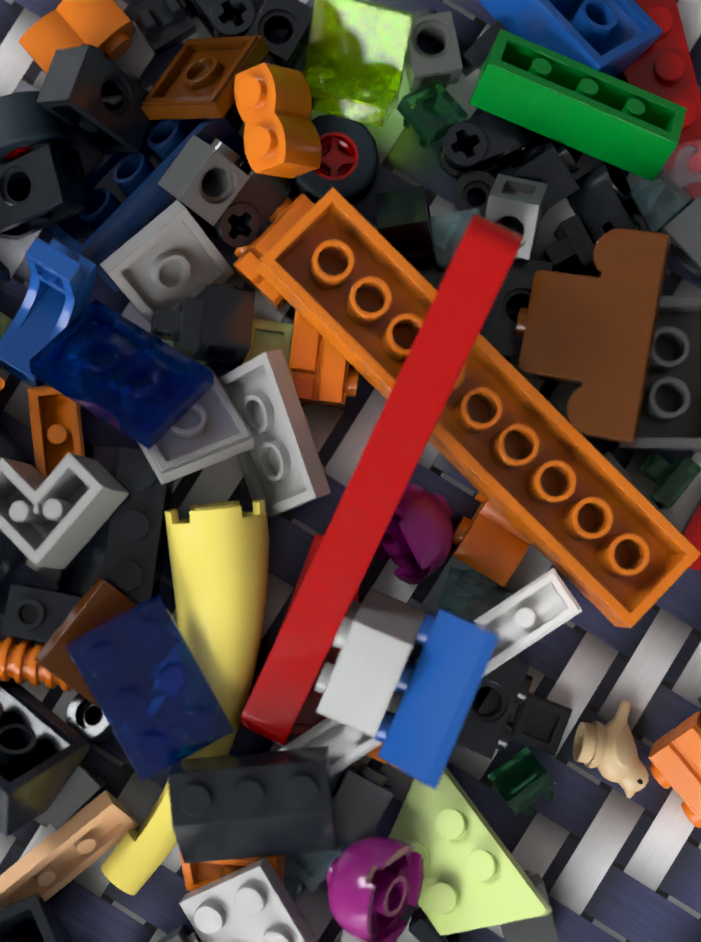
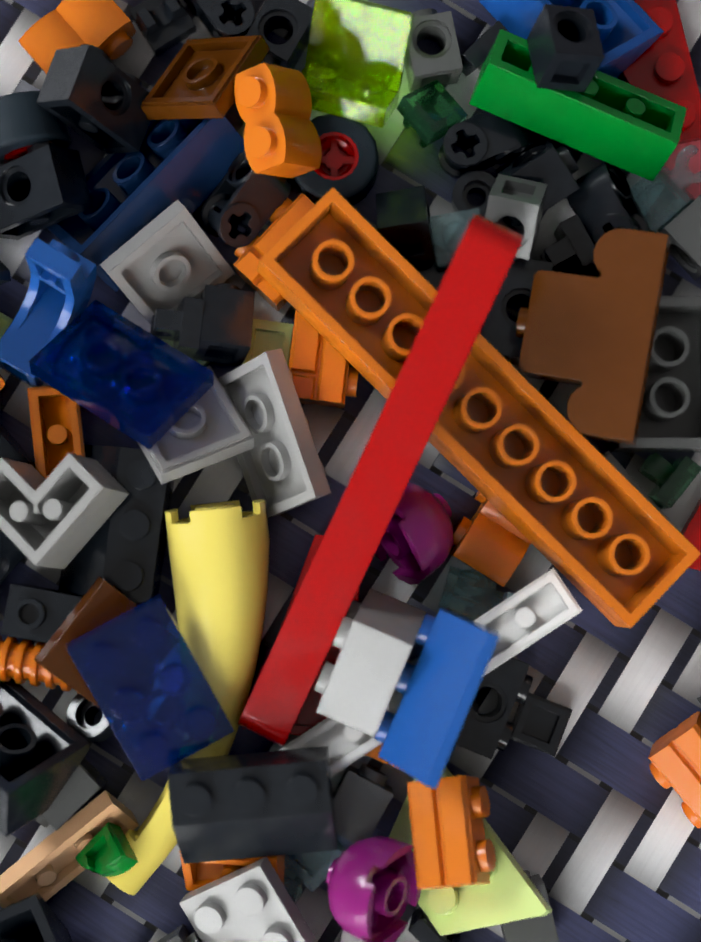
dark grey brick [157,135,250,226] -> none
clear green tile [487,746,556,817] -> none
tan animal [573,700,649,799] -> none
none -> green tile [75,822,138,877]
none -> orange brick [407,775,496,890]
none -> black brick [527,4,605,92]

